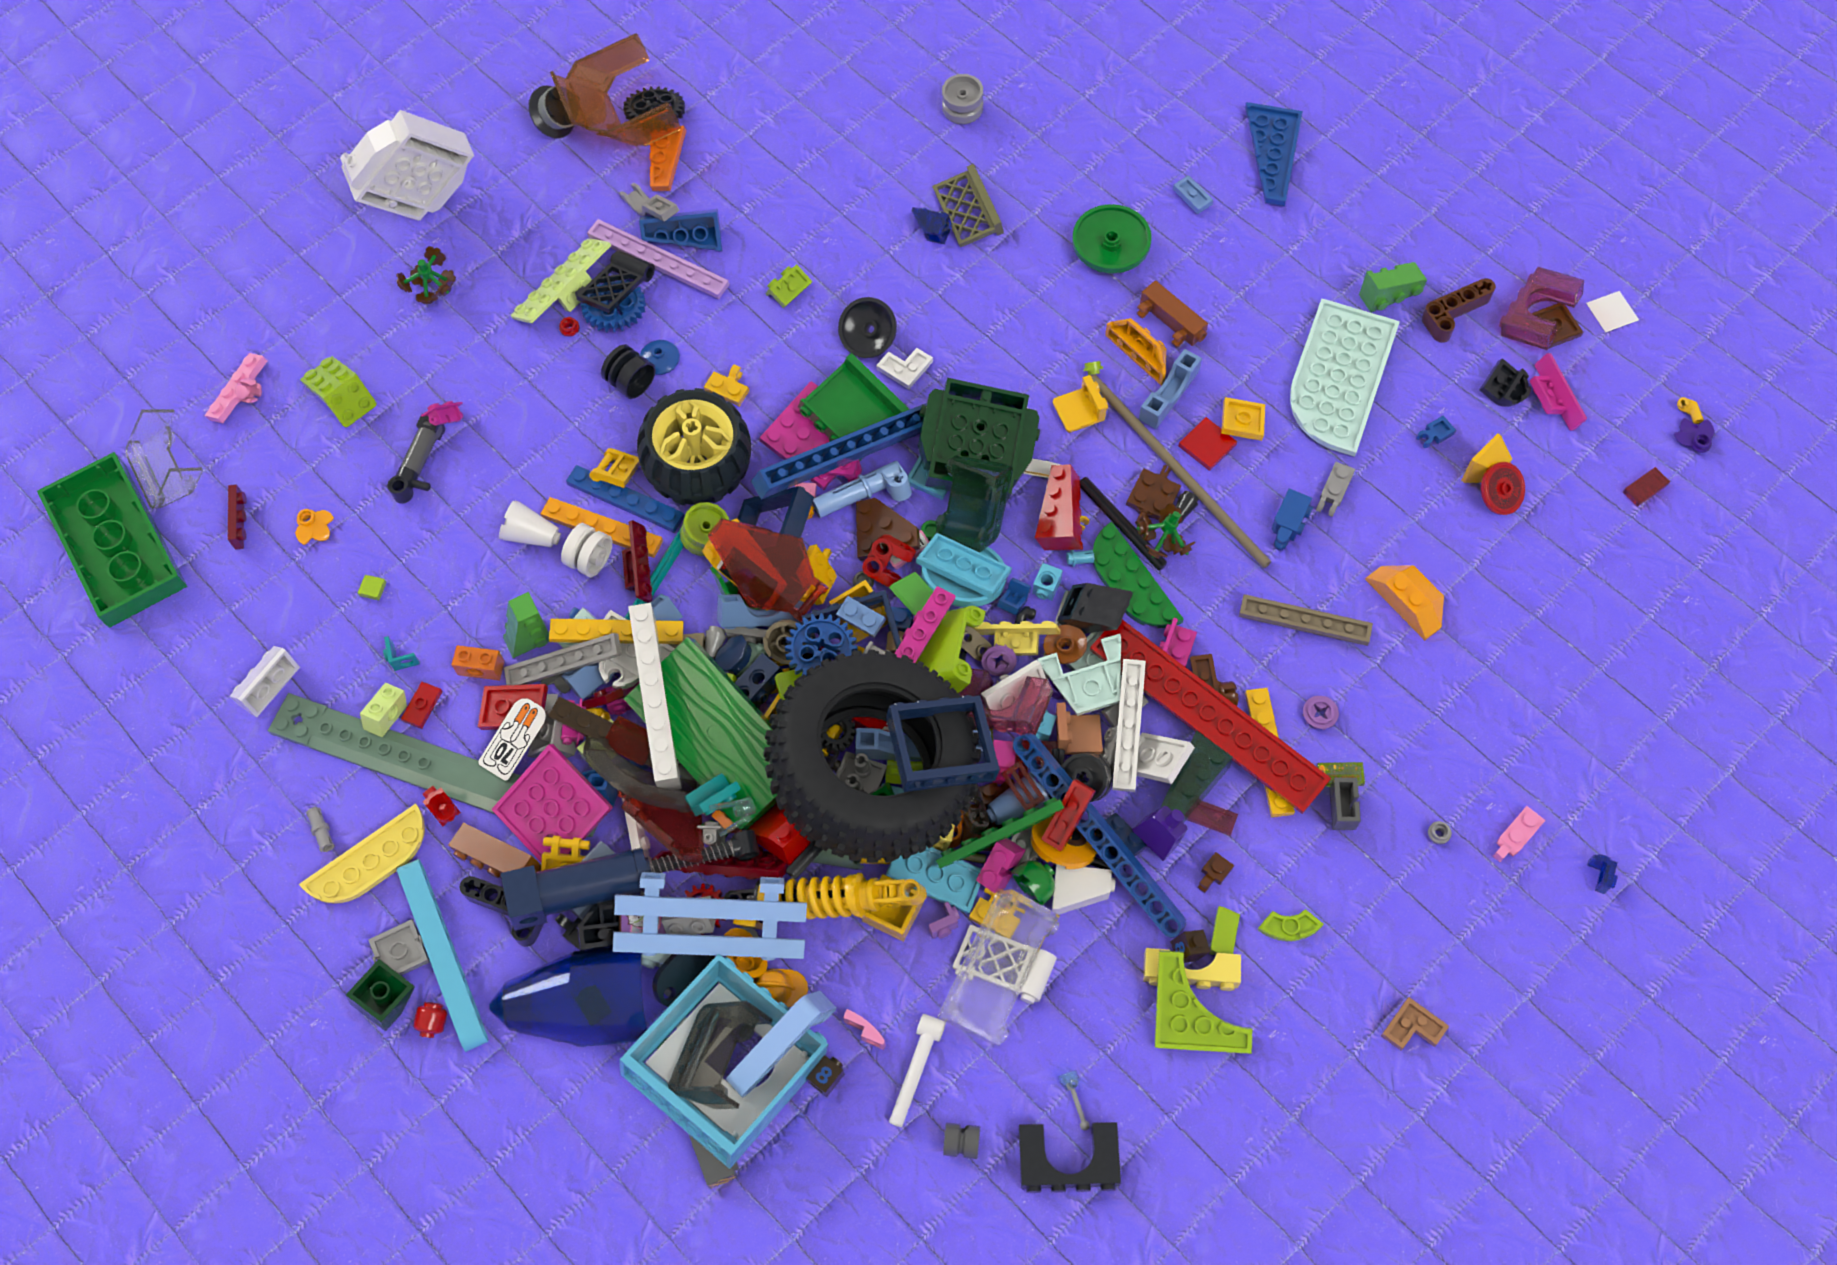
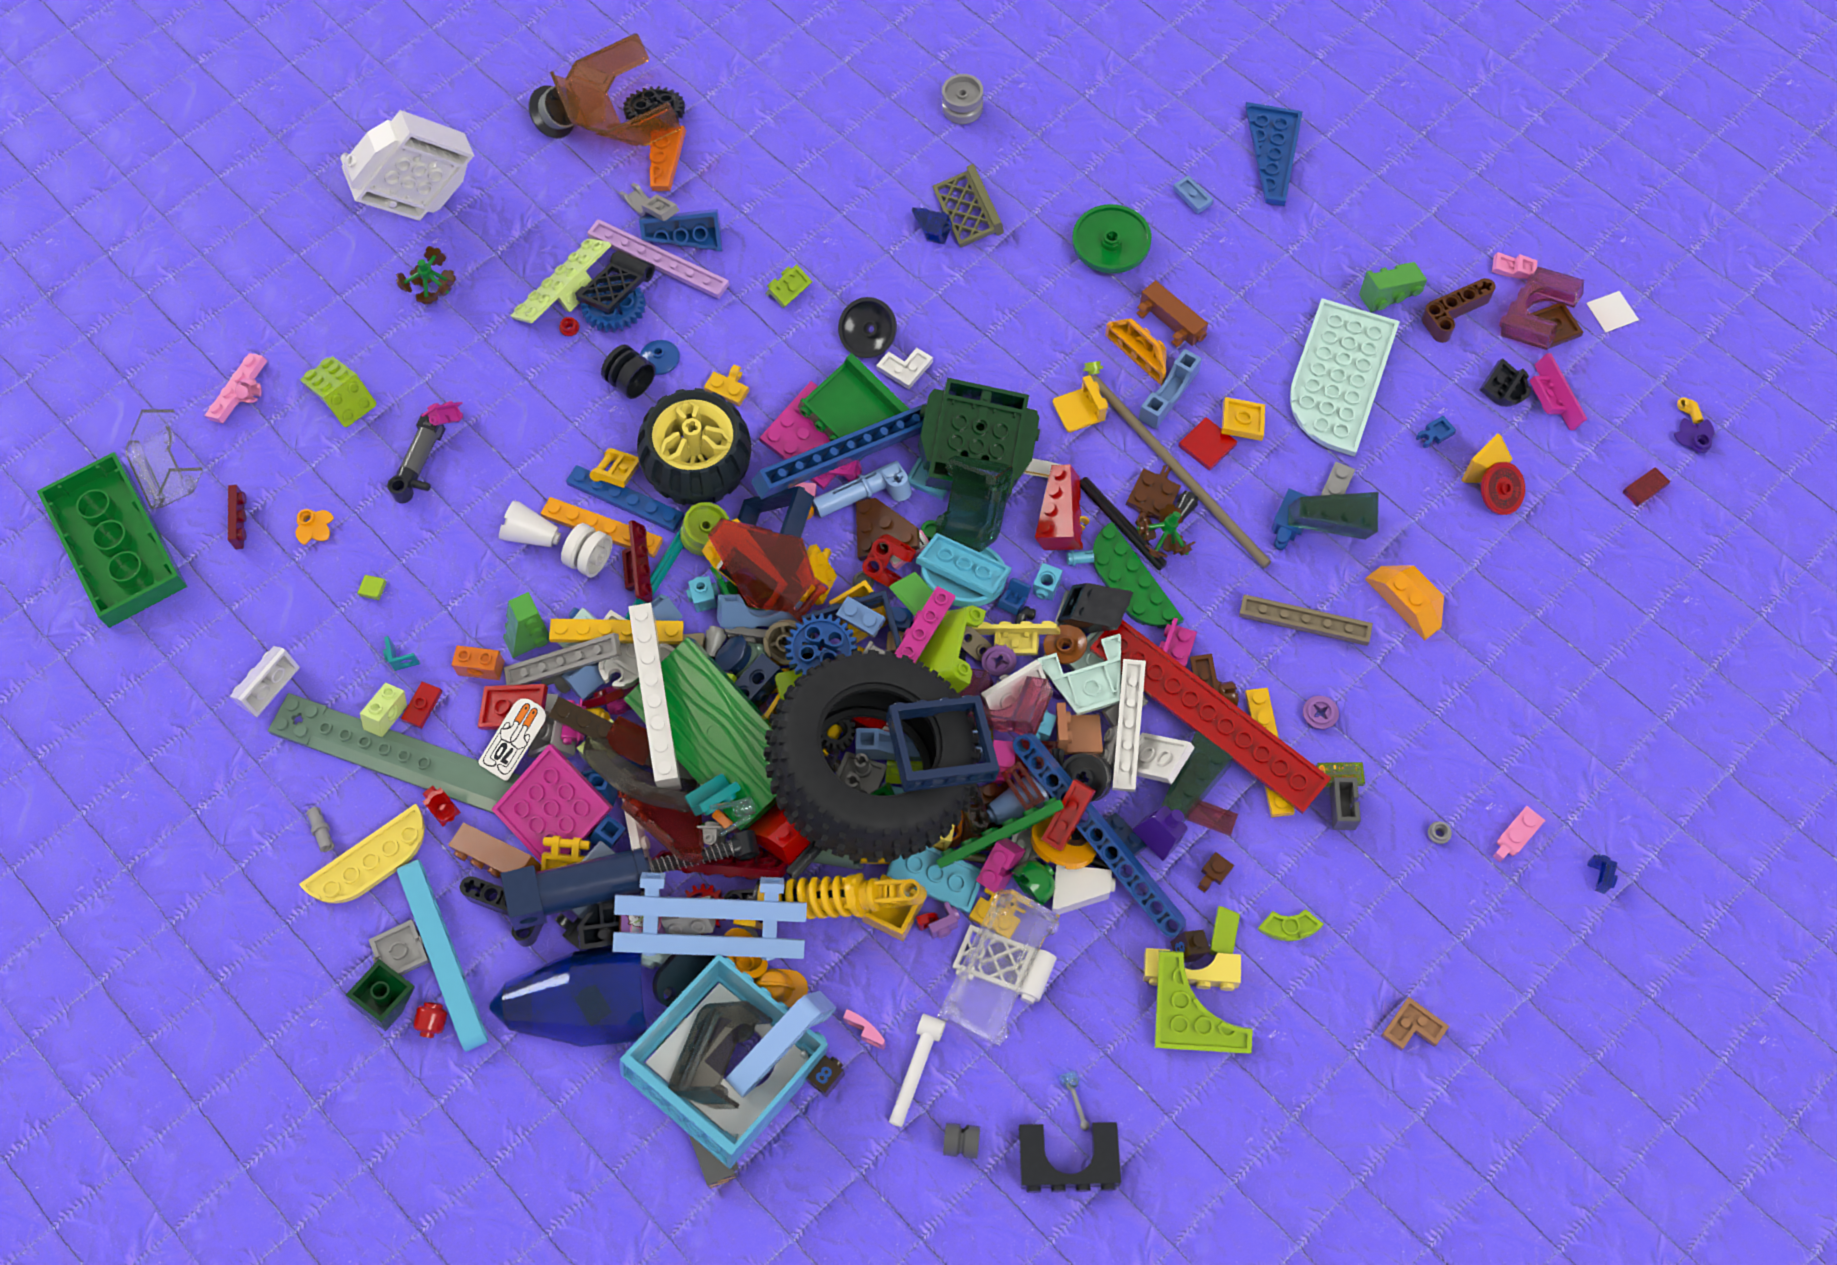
none -> blue brick [589,815,626,849]
none -> medium azure brick [686,576,719,613]
none -> red tile [916,912,940,931]
none -> wedge [1288,492,1379,540]
none -> bright pink slope [1492,252,1538,279]

